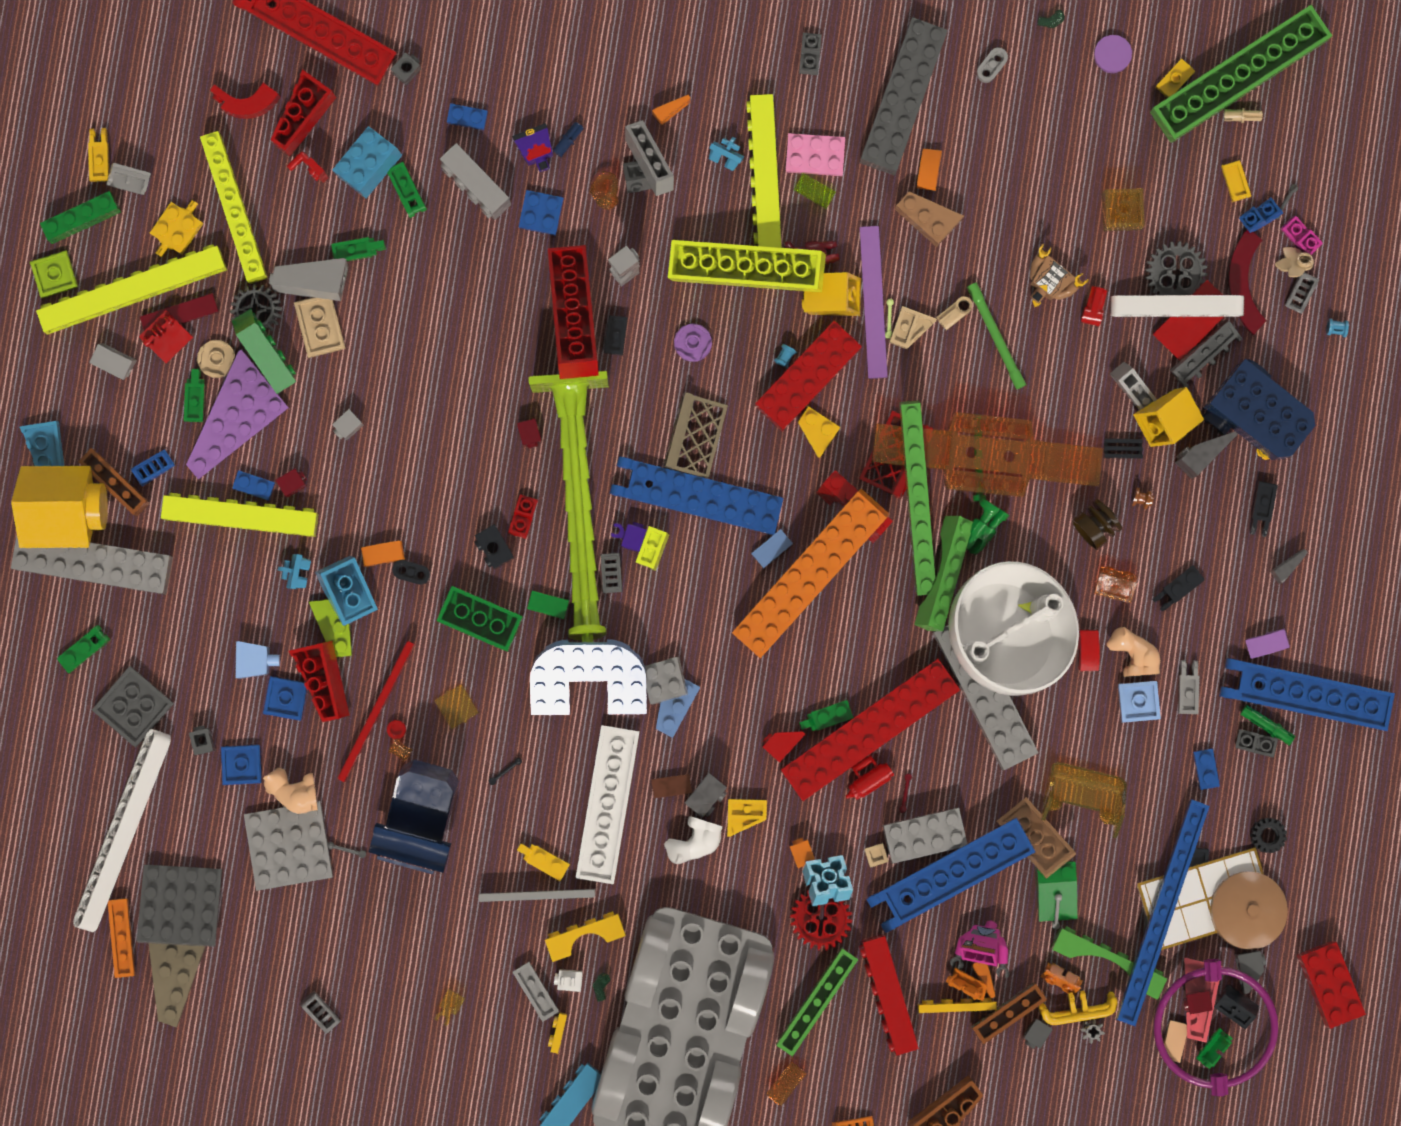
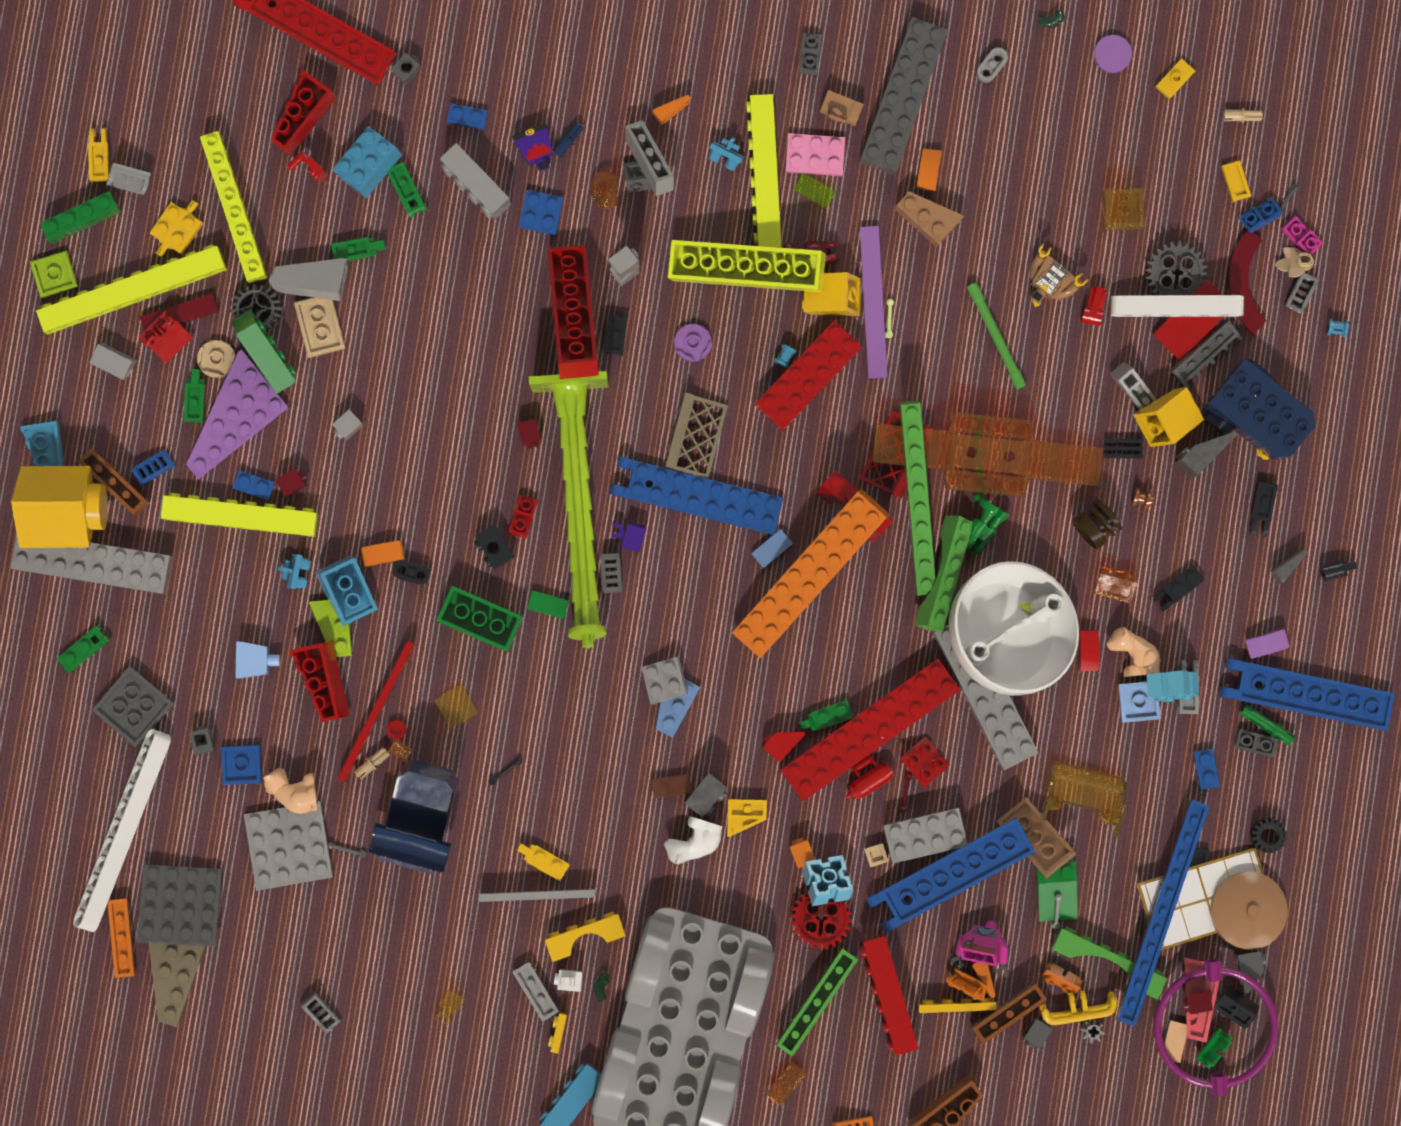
red arch [210,83,281,119] -> none
blue tile [263,676,307,721] -> none
plate [530,639,647,715] -> none
white plate [576,725,639,884] -> none
neon yellow hinge [636,526,669,571] -> none
yellow wing [798,406,840,458] -> none
tan wing [889,306,937,349] -> none
tan piece [936,297,973,331] -> none
bright green brick [1150,5,1332,143] -> none
red brick [1297,941,1366,1029] -> none
none -> tan axle [354,748,390,780]
none -> medium nougat piece [820,90,864,126]
none -> red hinge [900,736,950,788]
none -> medium azure brick [1147,670,1199,702]
none -> black hinge [1320,559,1357,582]

